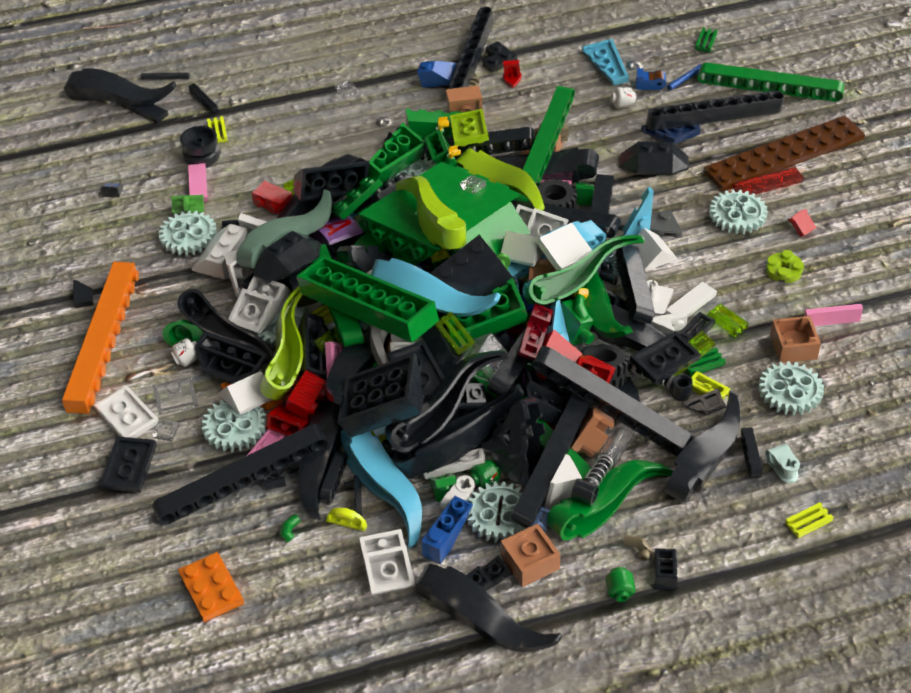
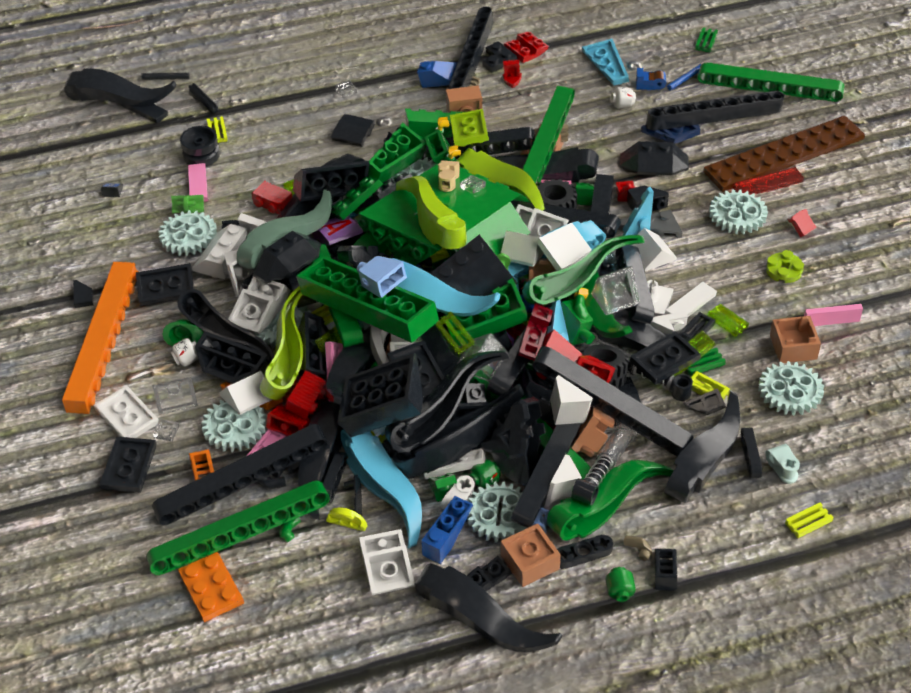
none -> black plate [136,263,194,306]
none -> green beam [146,481,330,575]
none -> orange slope [189,449,214,481]
none -> black slope [331,114,375,147]
none -> light blue torso [357,256,407,298]
none -> tan leg [438,161,460,192]
none -> red slope [504,32,549,63]
none -> white slope [550,375,593,425]
none -> black beam [557,535,613,569]
none -> clear slope [591,266,639,315]
none -> red tile [616,180,635,202]
none -> black slope [627,185,669,211]

